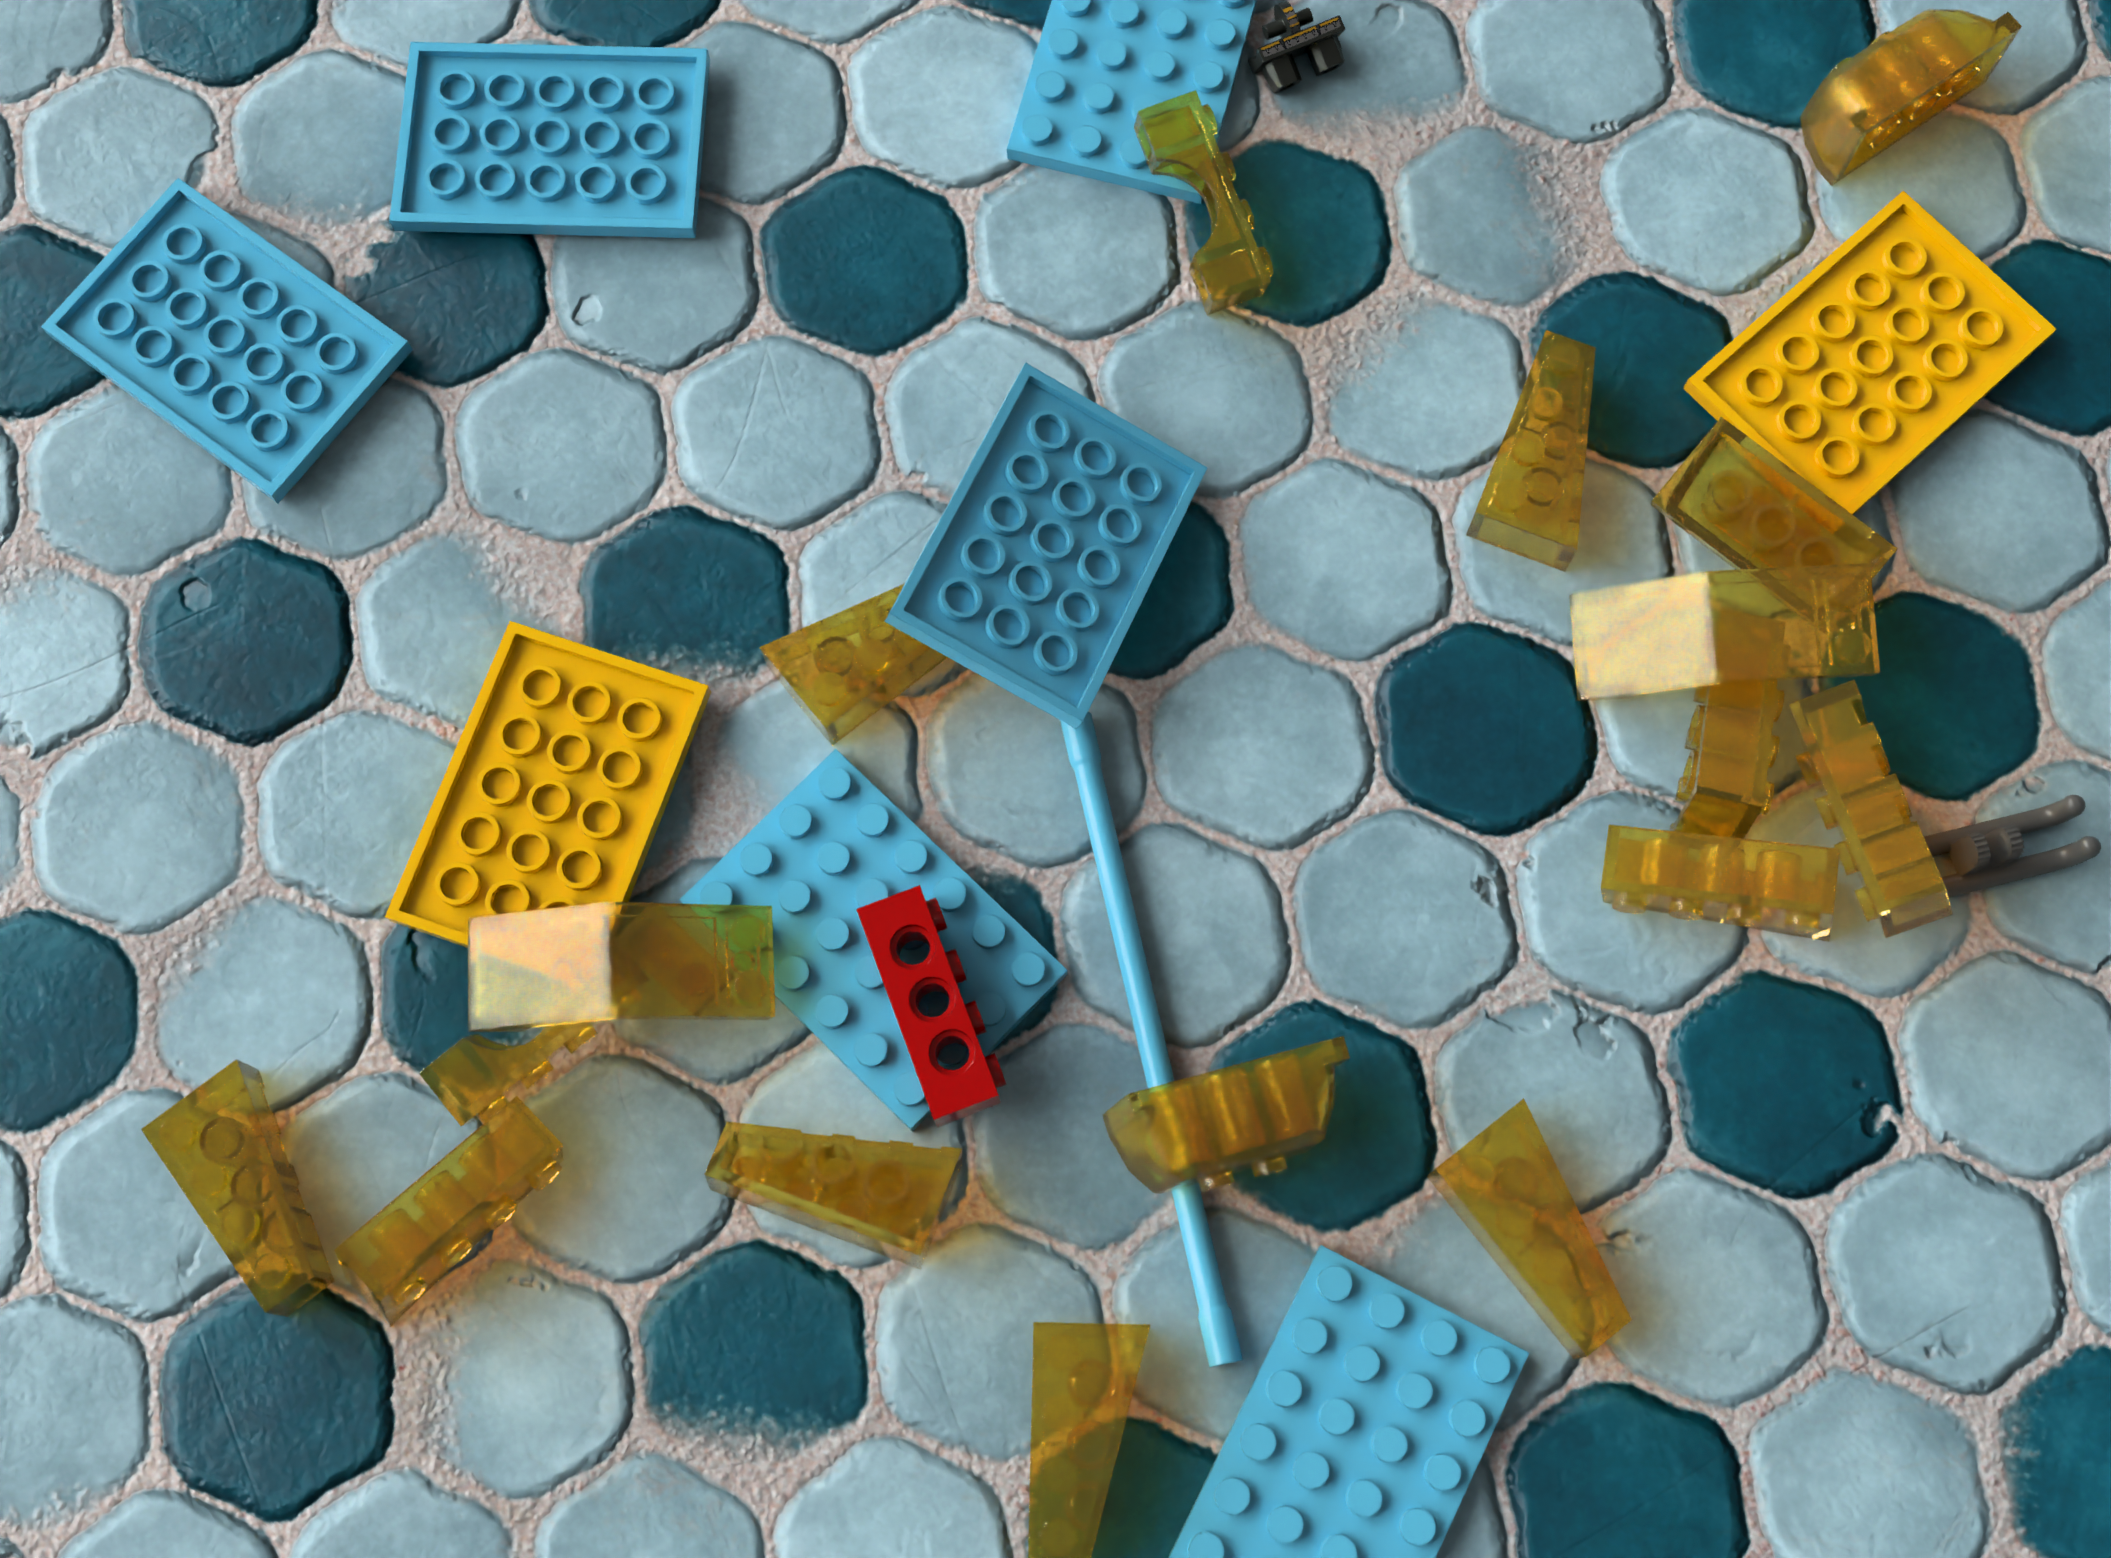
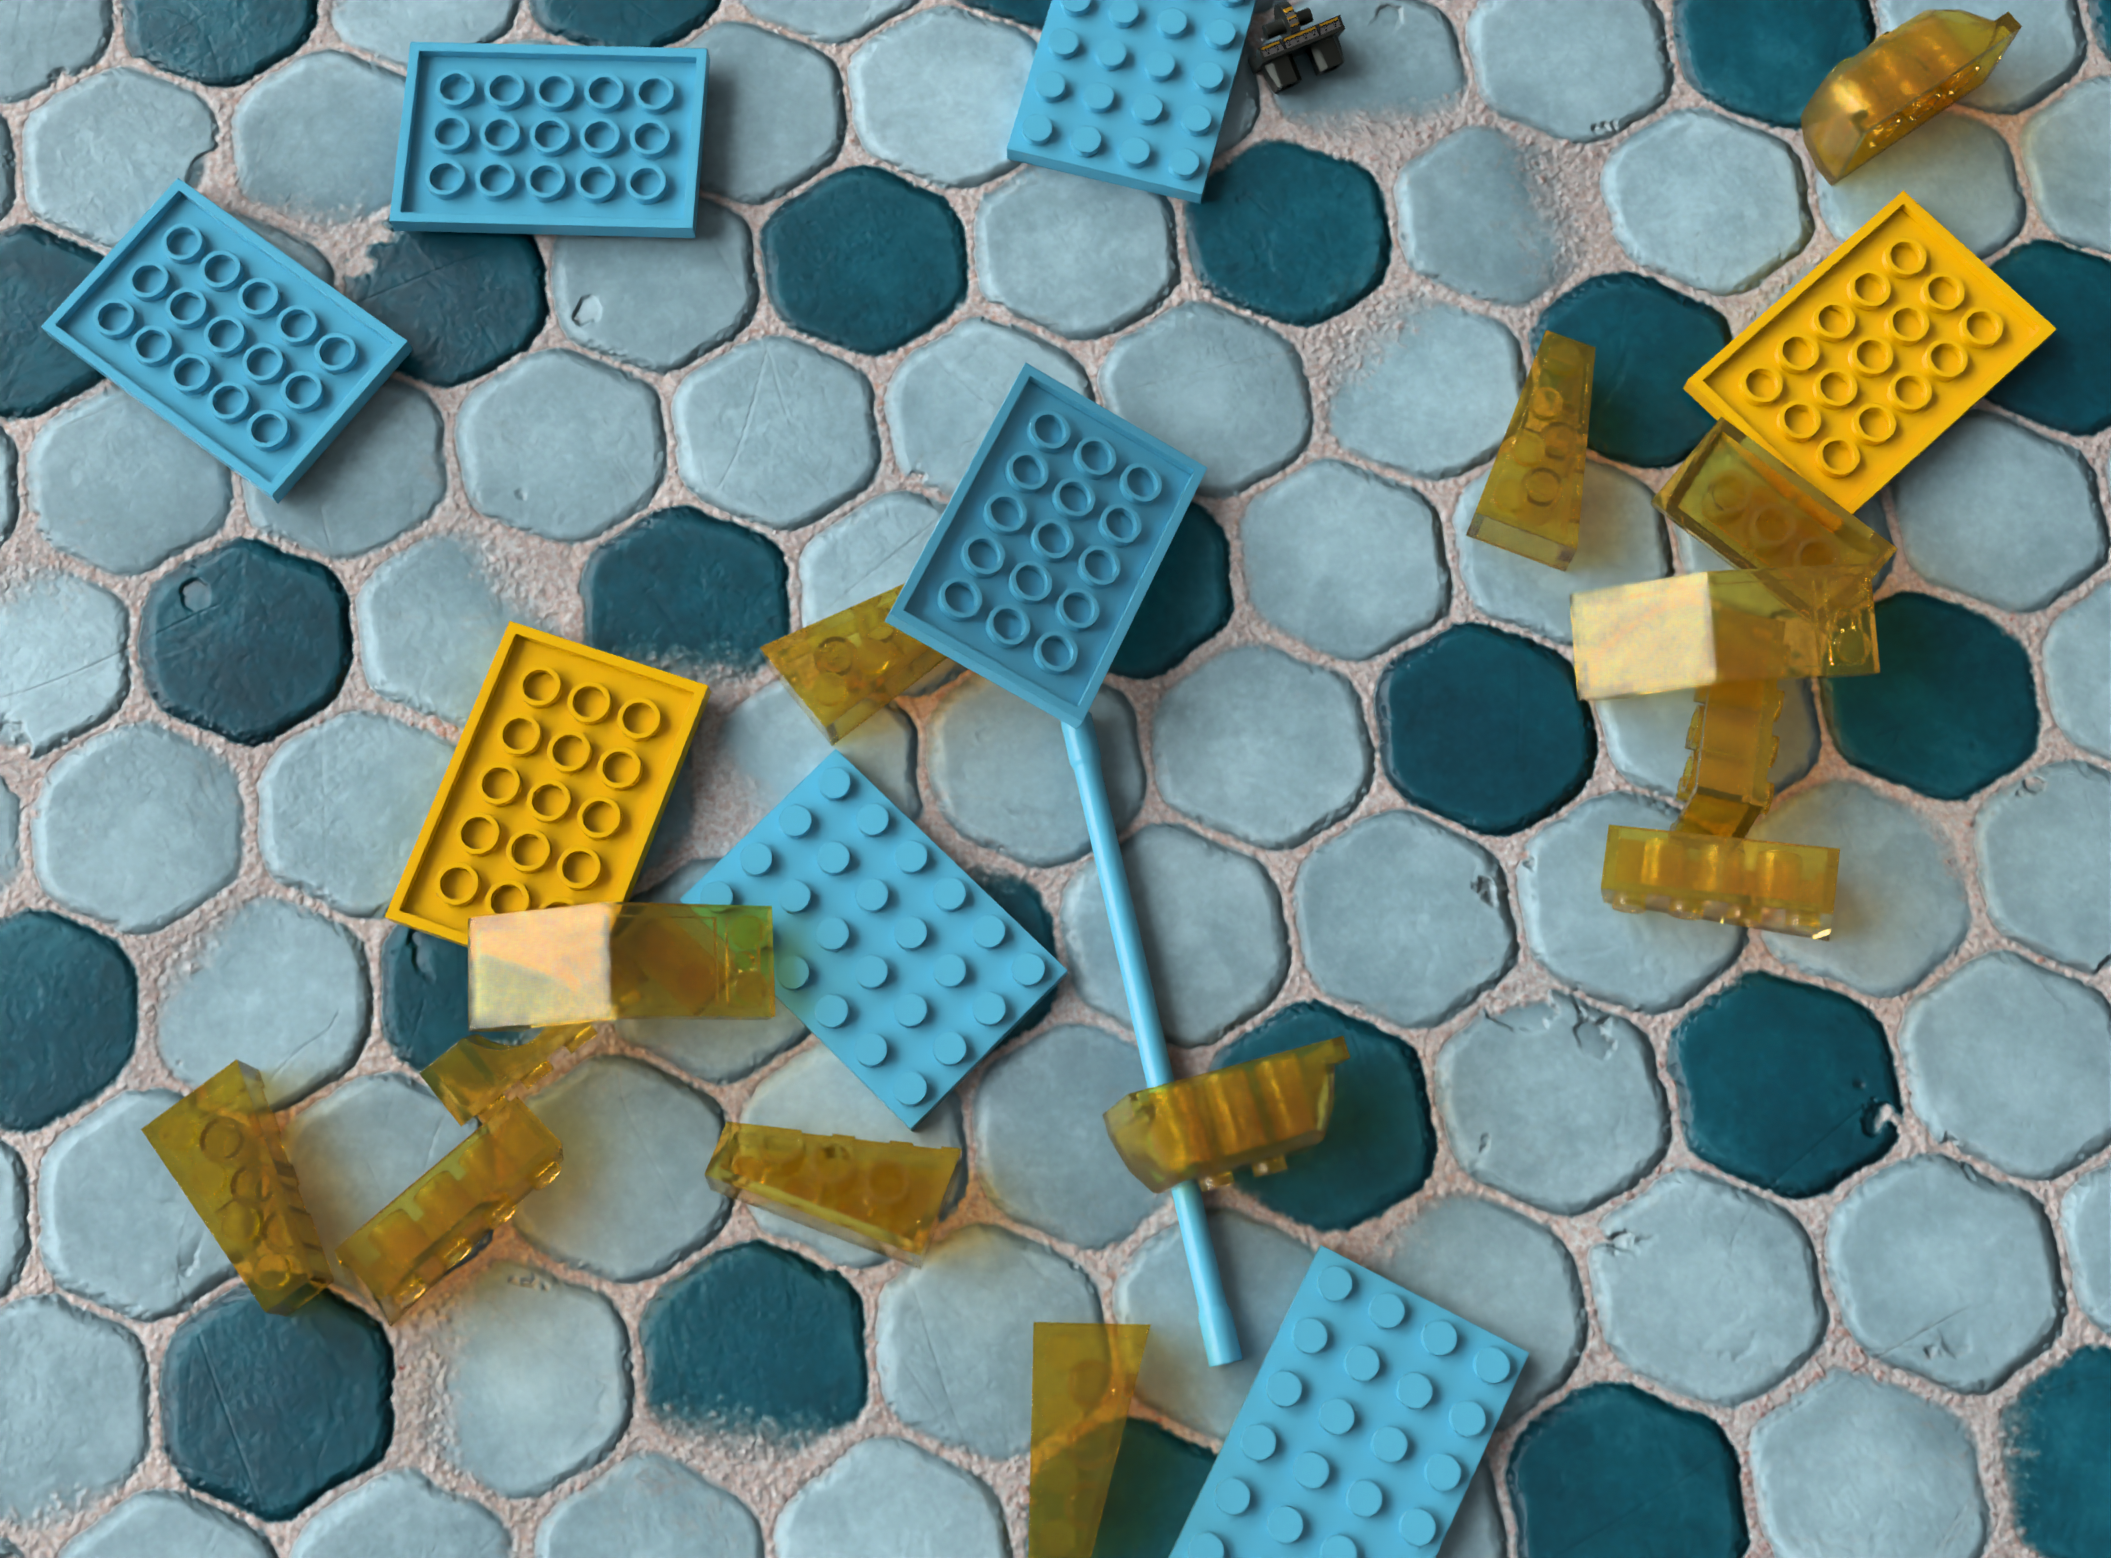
red brick [856,885,1007,1128] -> none
clear yellow arch [1133,90,1273,315] -> none
clear yellow wedge [1426,1098,1632,1359] -> none
clear yellow wedge [1789,679,1953,938] -> none
dark grey piece [1870,795,2101,909] -> none

